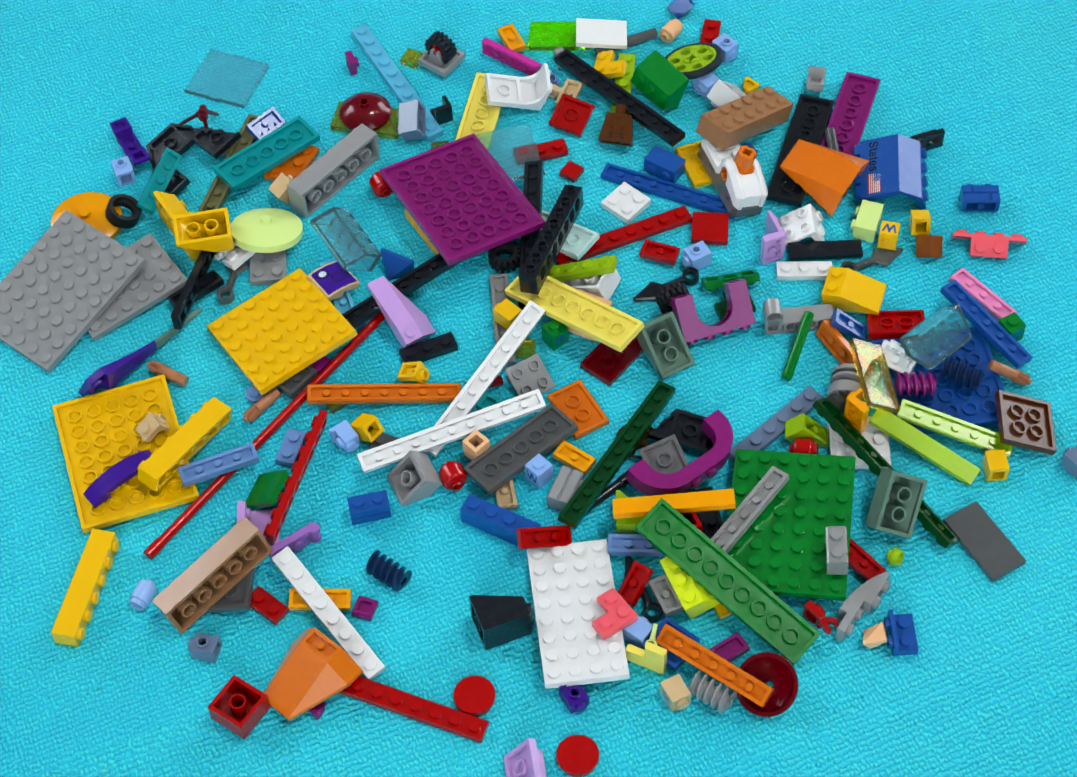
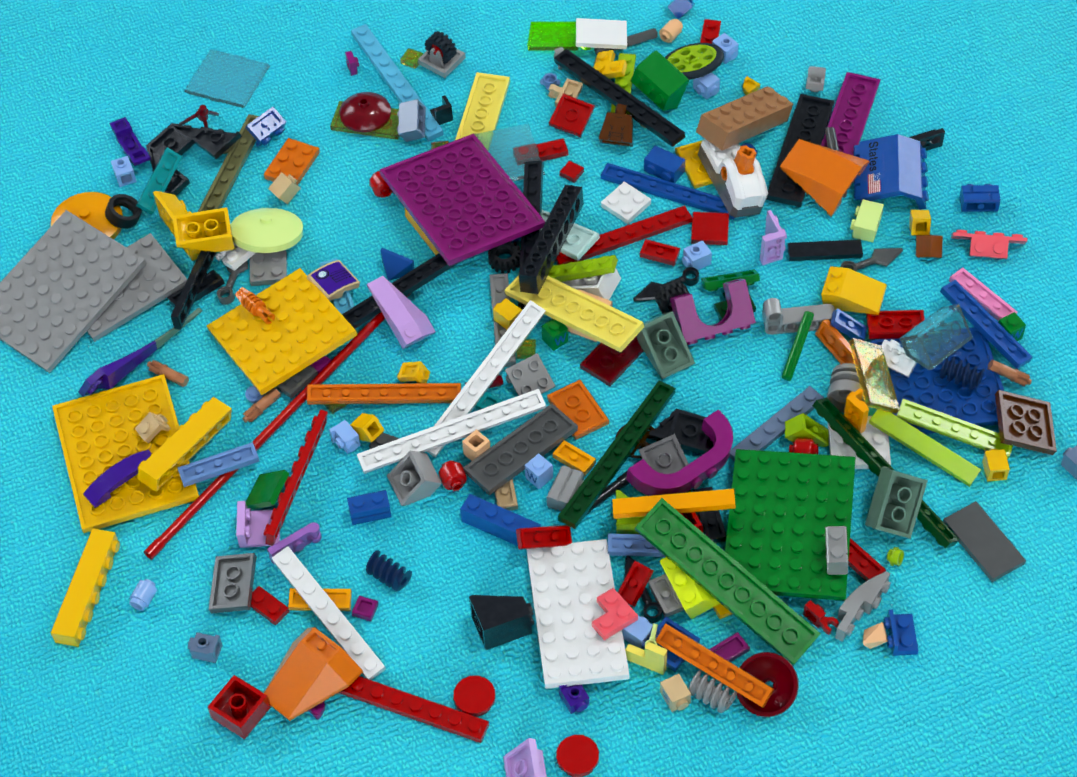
medium nougat brick [152,517,273,634] -> none
teal plate [213,116,320,192] -> none
medium blue plate [275,428,306,467] -> none
light grey brick [287,124,380,219] -> none
clear light blue slope [310,207,382,272] -> none
black plate [398,332,458,363] -> none
dark pink tile [482,37,541,76] -> none
white bracket [484,63,553,111] -> none
light orange plate [497,23,526,53] -> none
white slope [707,79,747,108] -> none
light grey plate [711,466,790,554] -> none
white plate [776,261,832,281] -> none
white bracket [779,204,826,246] -> none
yellow brick [877,220,901,250] -> none
magenta piece [895,371,937,397] -> none
none -> orange hinge [235,287,275,324]

